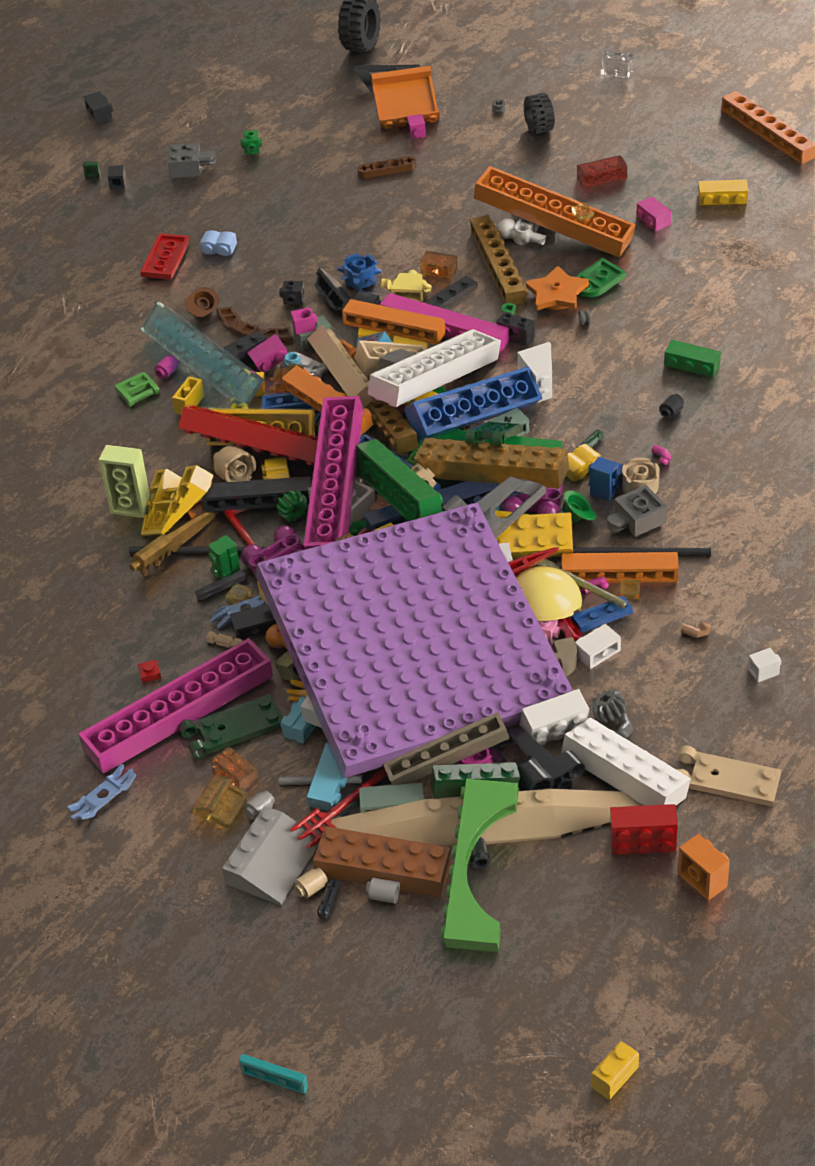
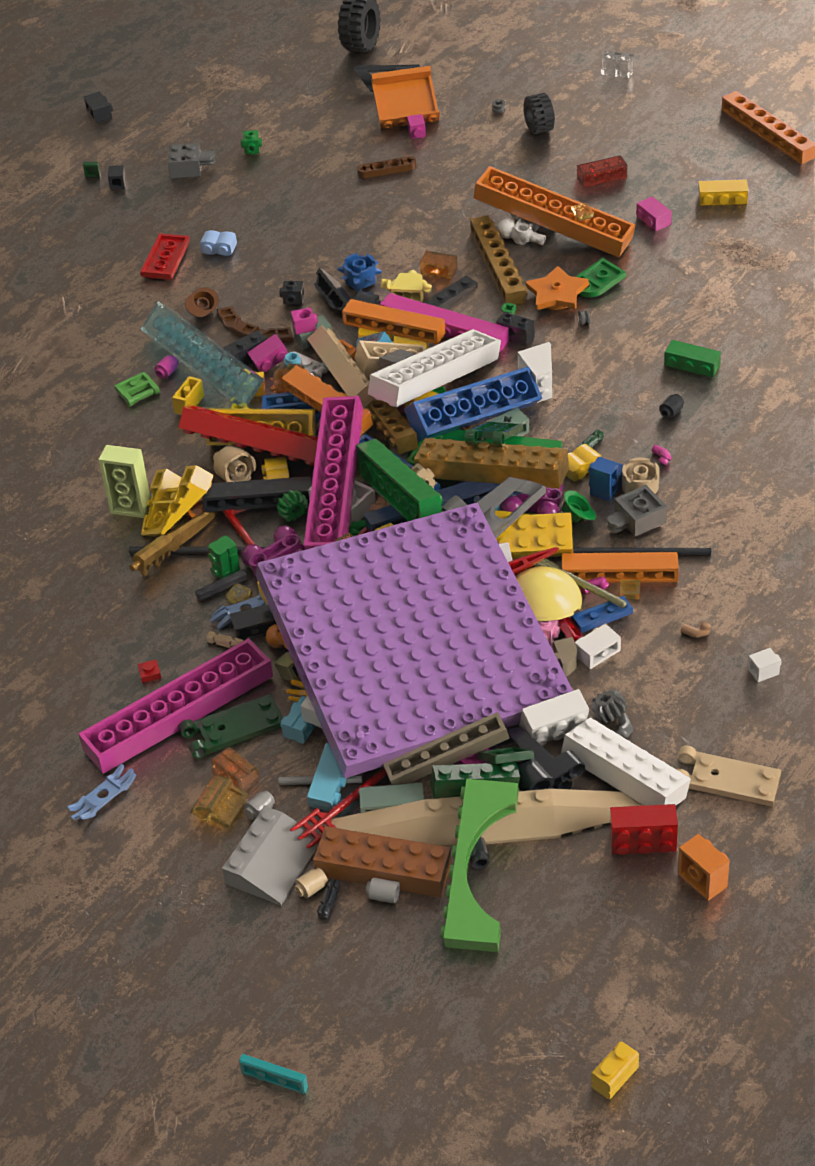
none -> dark green tile [477,747,534,764]

